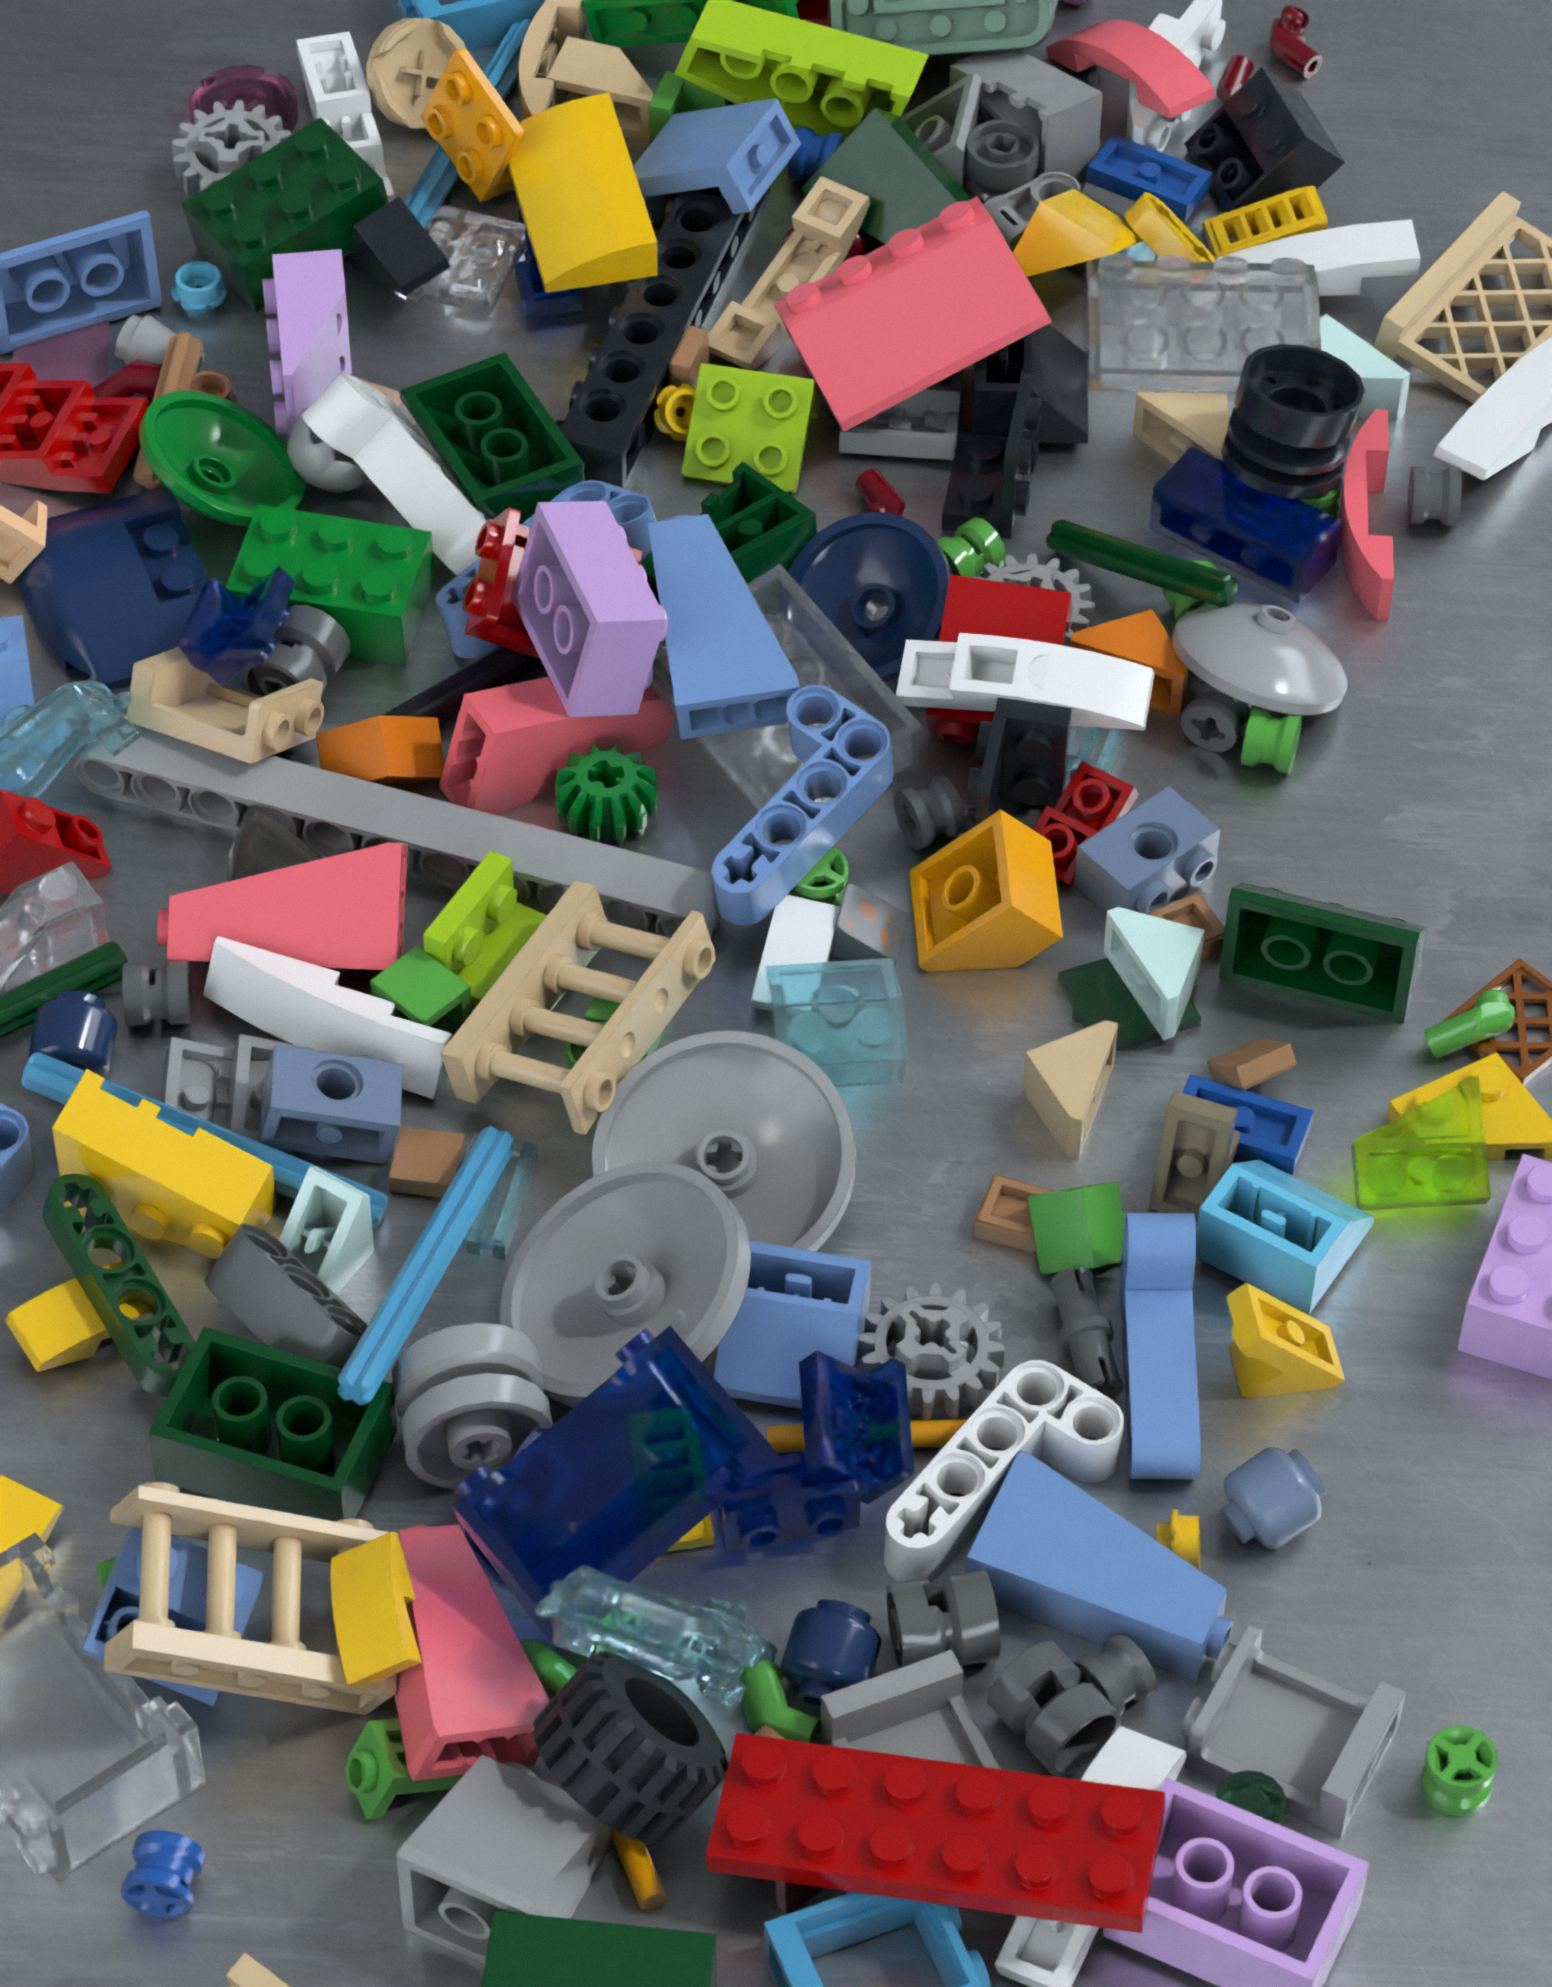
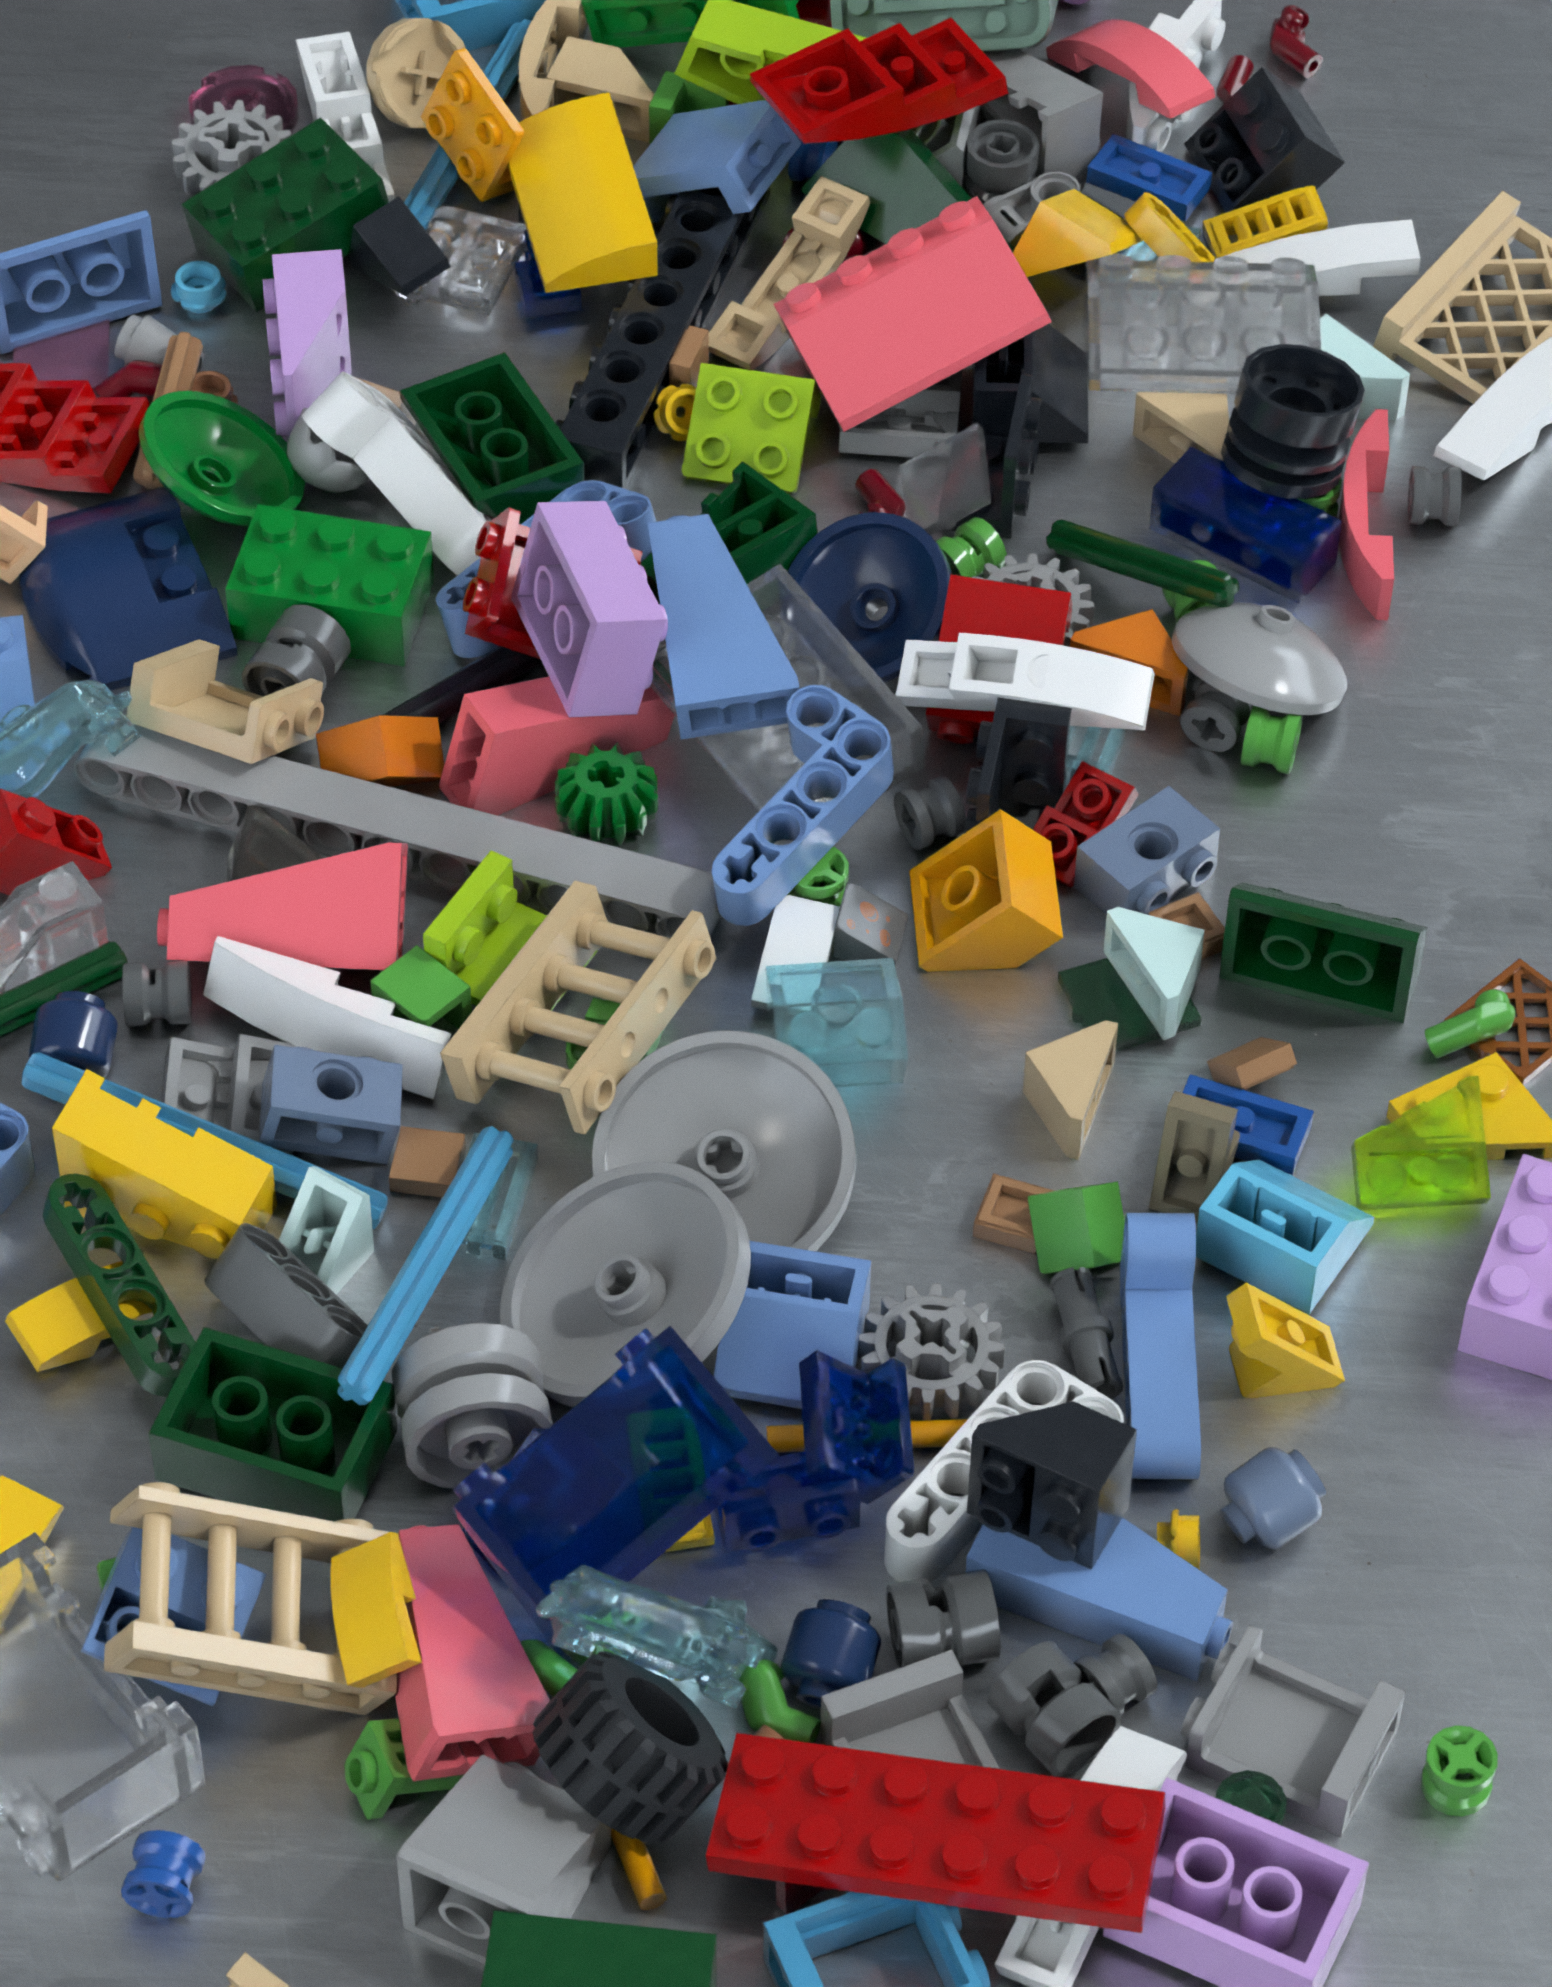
clear blue bracket [177,566,296,686] -> none
none -> red slope [749,17,1008,143]
none -> clear piece [899,423,991,535]
none -> black slope [967,1401,1137,1570]

